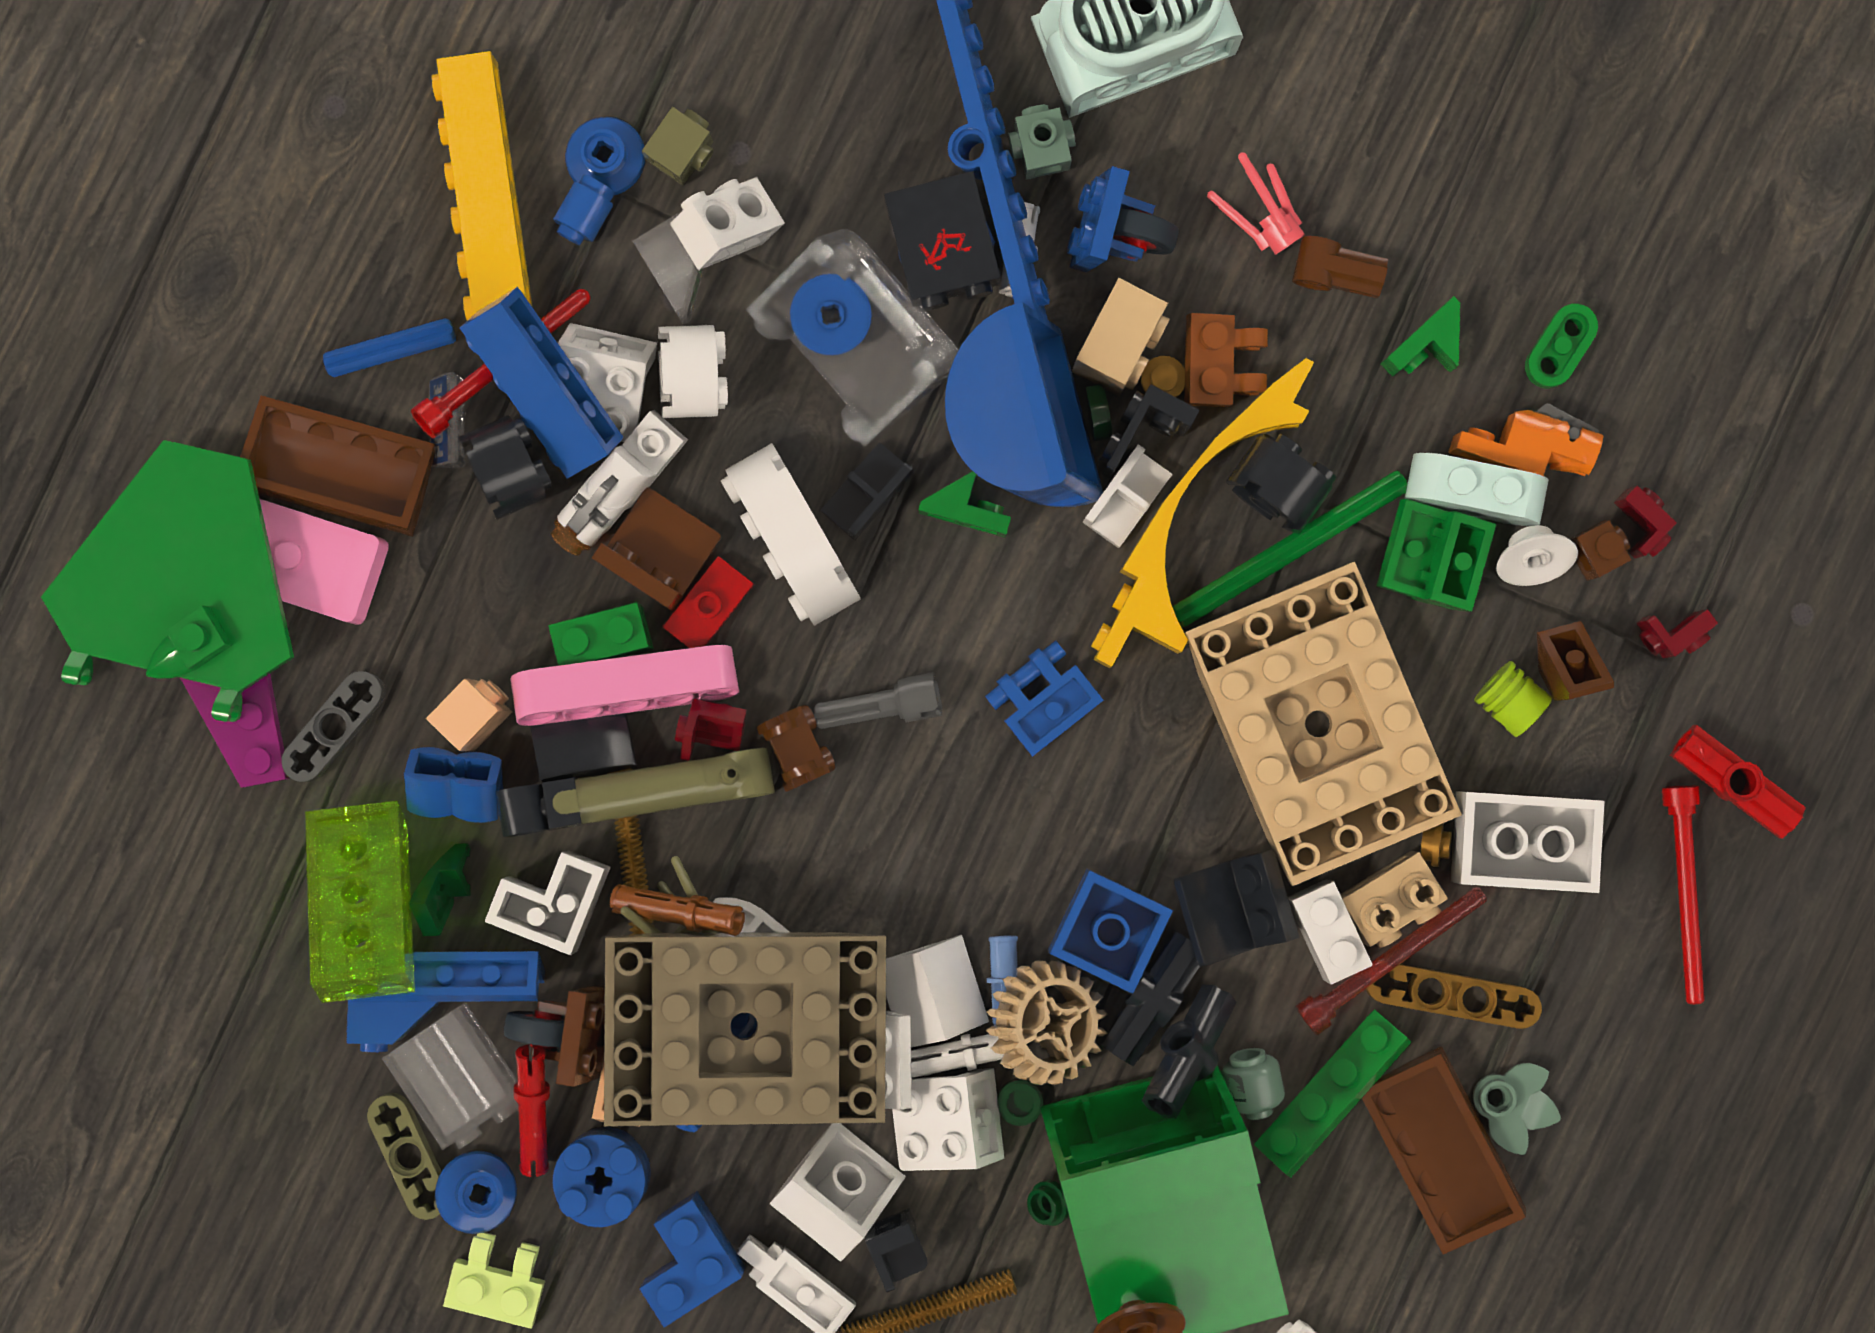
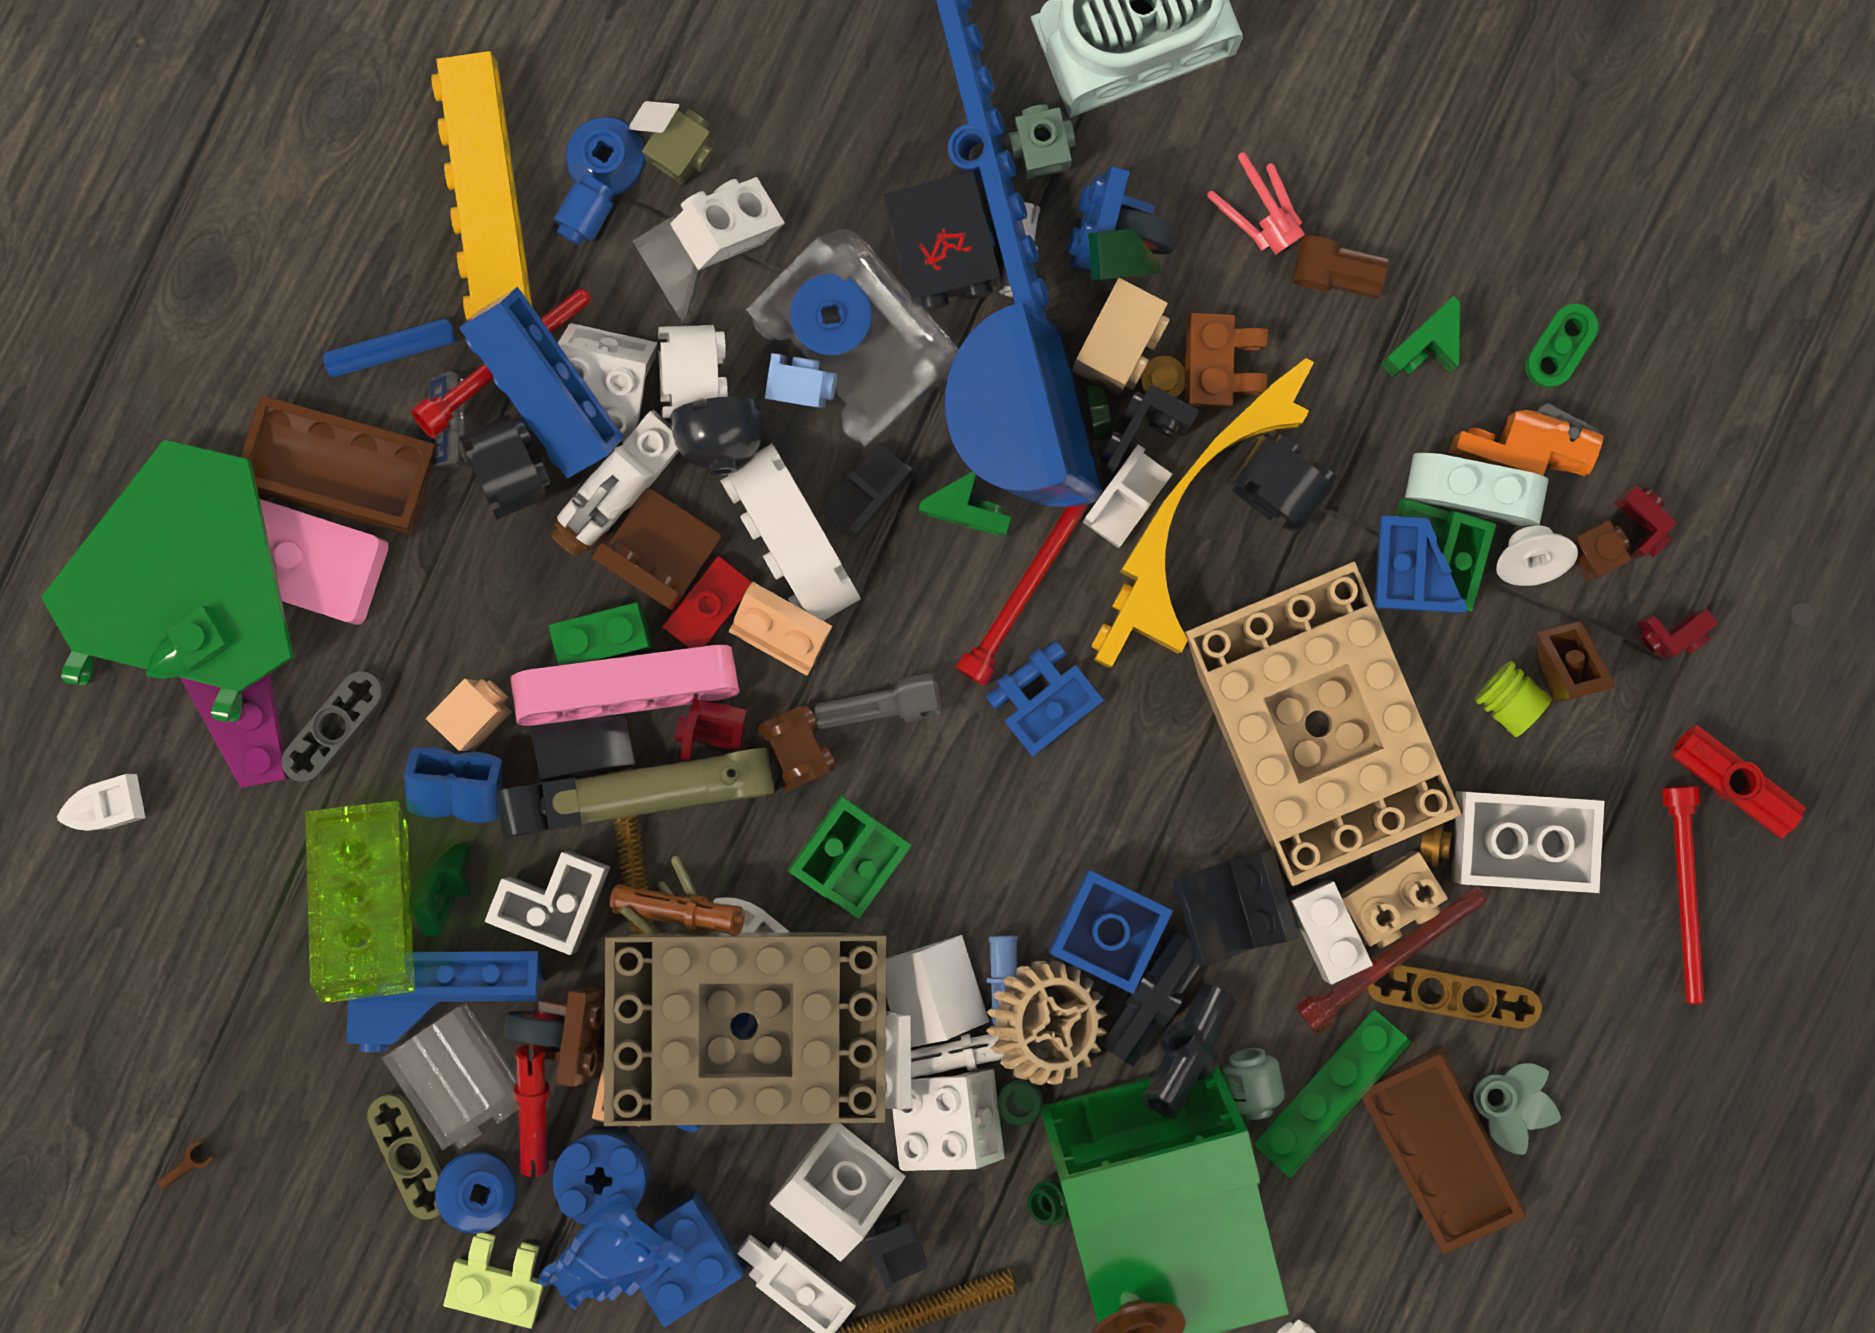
green axle [1173,471,1408,627] -> none
none -> white plate [57,774,146,831]
none -> reddish brown hand [157,1140,215,1189]
none -> blue animal [537,1203,684,1310]
none -> white sticker [628,101,679,133]
none -> black cylinder [670,396,763,476]
none -> light nougat plate [729,582,832,676]
none -> light blue brick [765,353,837,408]
none -> green brick [787,795,912,919]
none -> red piece [955,504,1089,687]
none -> dark green slope [1088,229,1161,280]
none -> blue wing [1375,515,1466,614]

